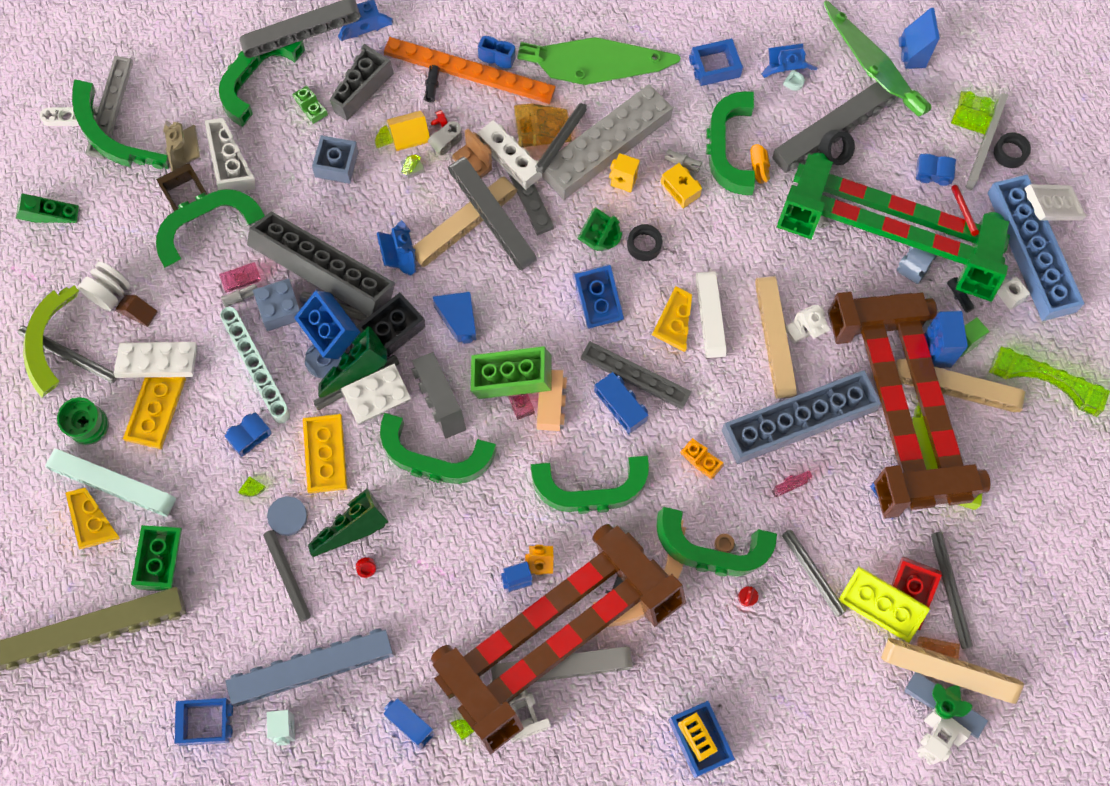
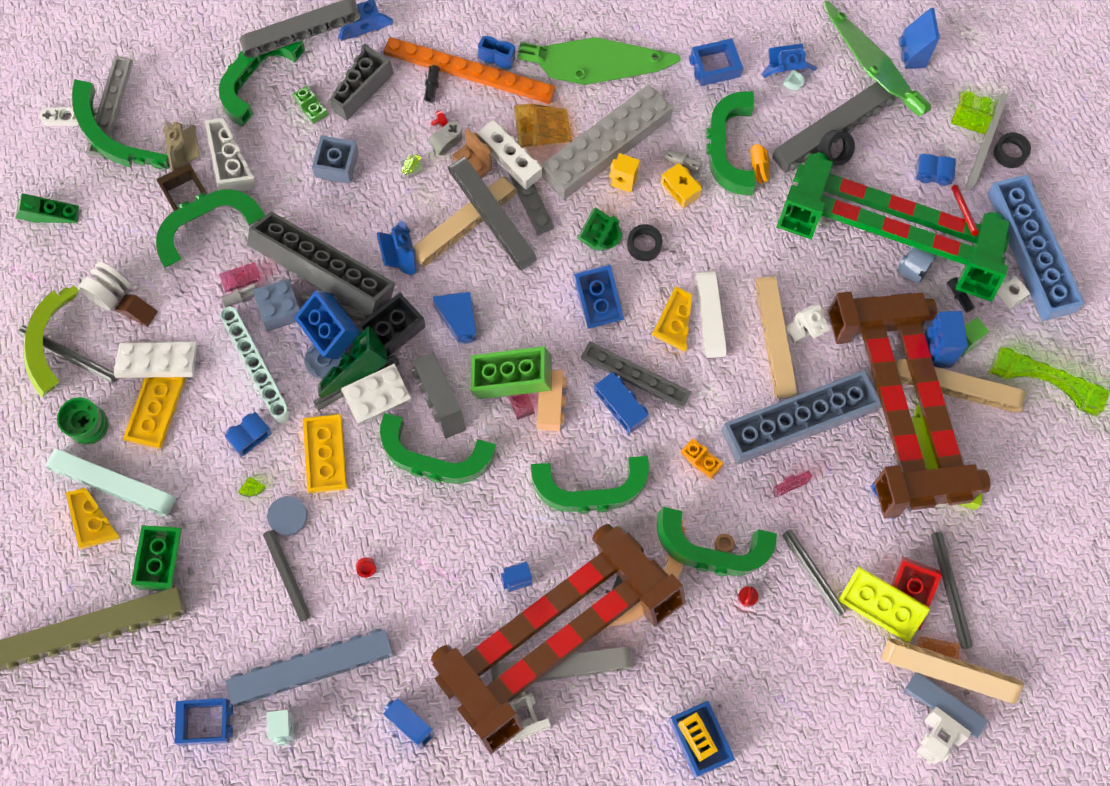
dark green wedge [308,488,389,557] -> none
clear neon green tile [375,125,393,148] -> none
yellow slope [387,110,430,151] -> none
clear neon green tile [450,719,475,741] -> none
light orange brick [525,544,554,575] -> none
dark grey axle [535,103,587,173] -> none
green plate [932,683,972,719] -> none
white plate [1025,184,1086,220] -> none

